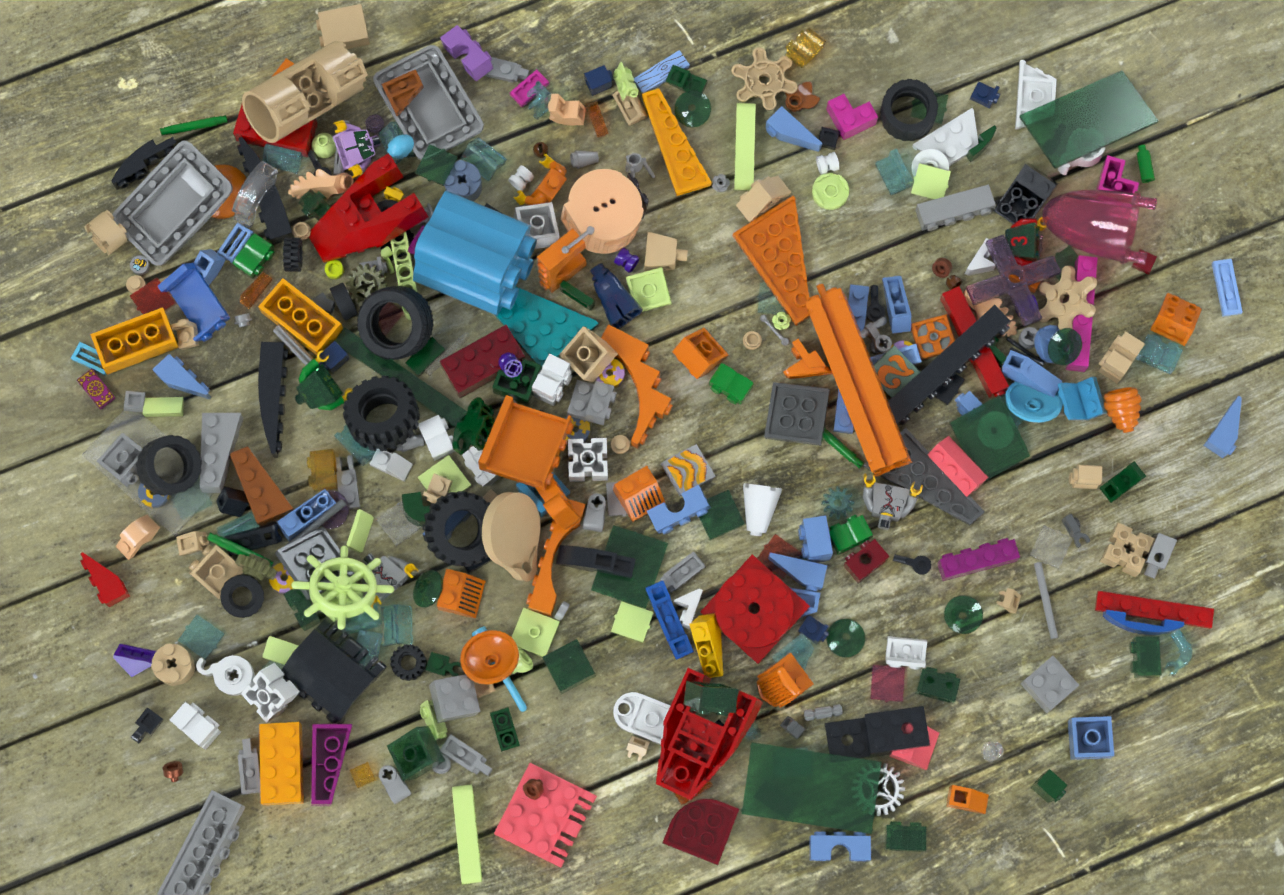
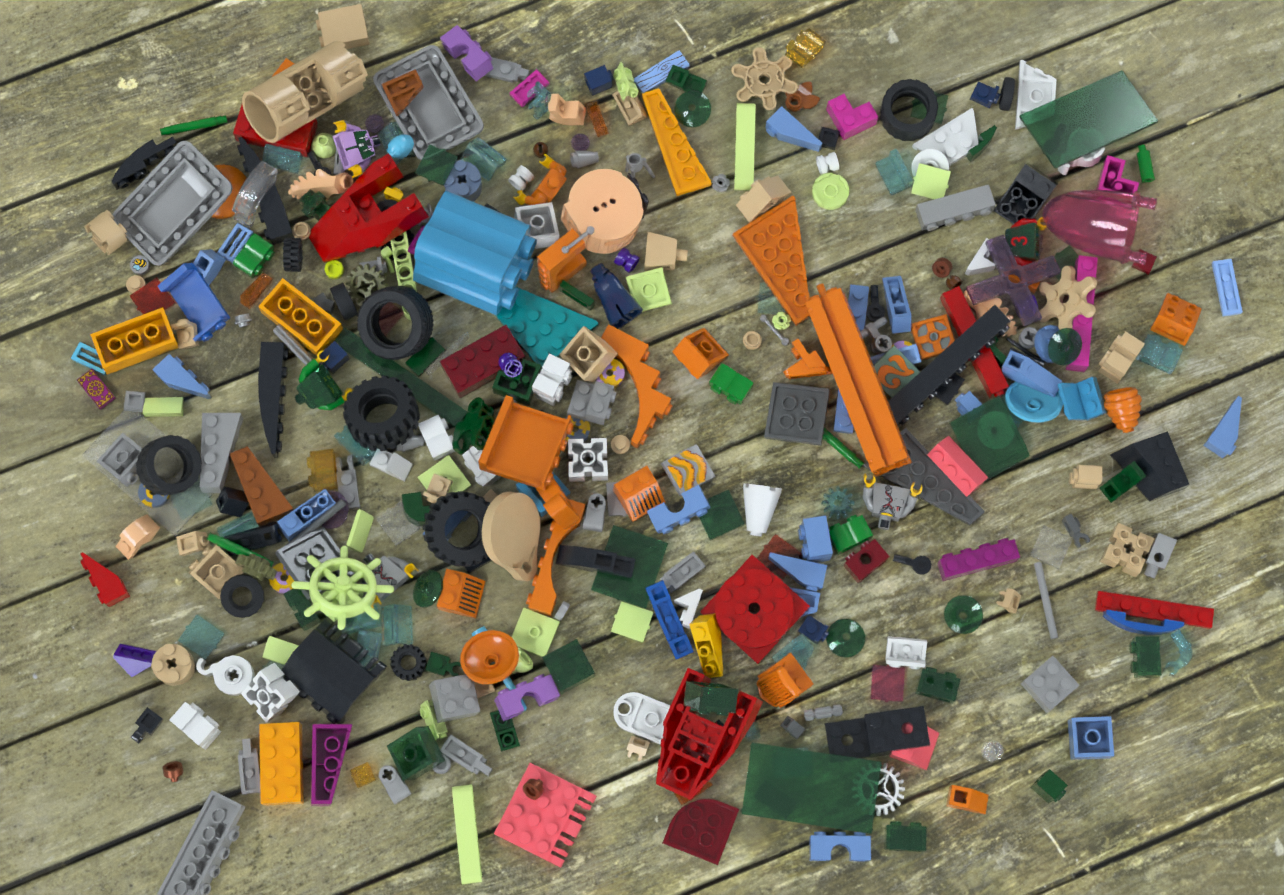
none -> medium lavender arch [494,674,560,722]
none -> clear purple plate [571,134,590,151]
none -> black tyre [999,77,1015,111]
none -> black wedge [1110,431,1190,502]

